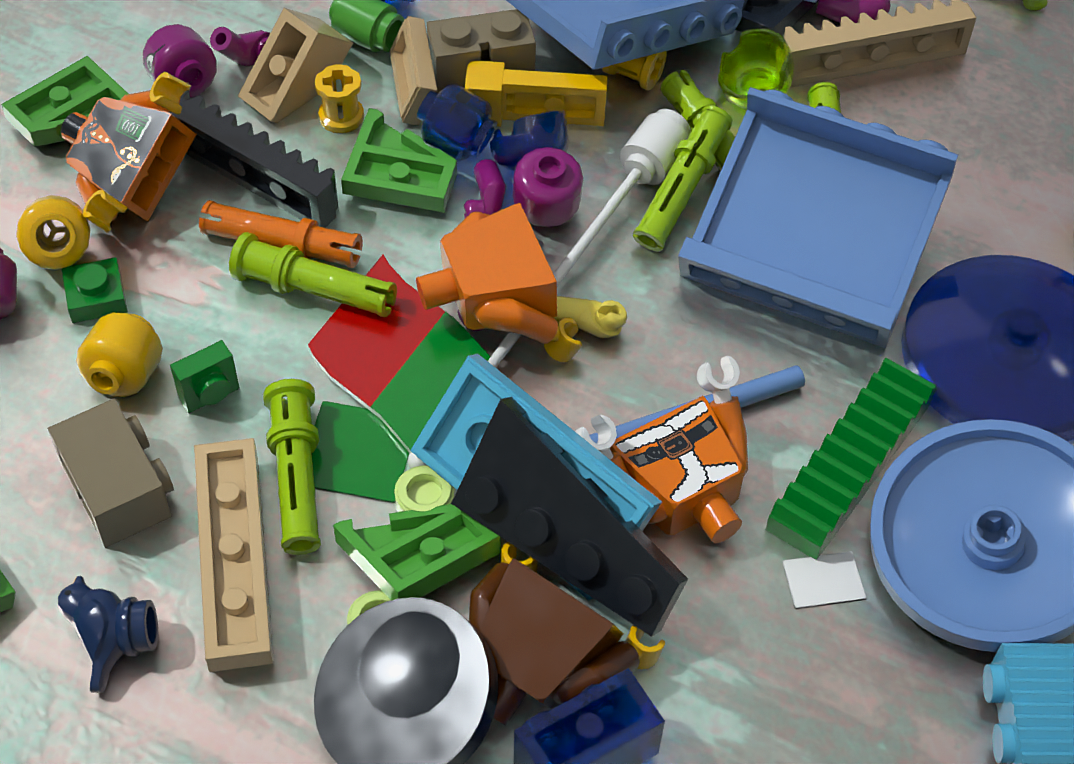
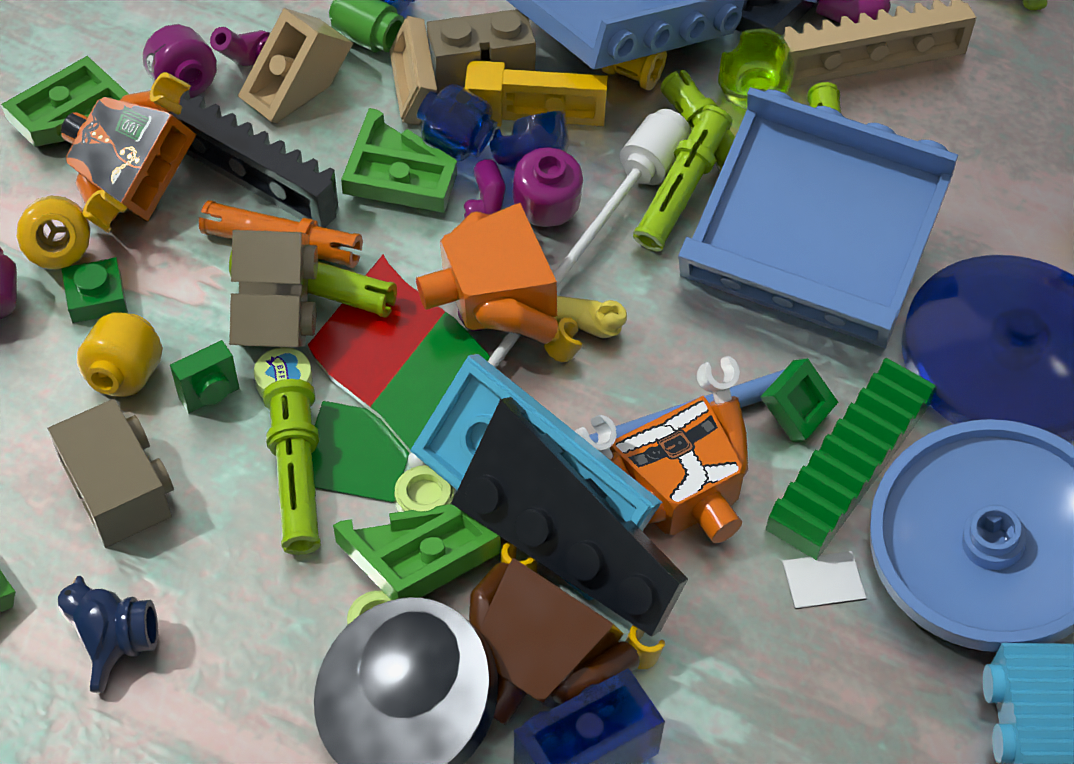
tan gear [194,438,274,672] -> none
yellow bush [315,64,364,133] -> none
none -> dark tan piece [229,230,318,347]
none -> yellowish green tile [254,347,313,400]
none -> green plate [760,358,839,441]

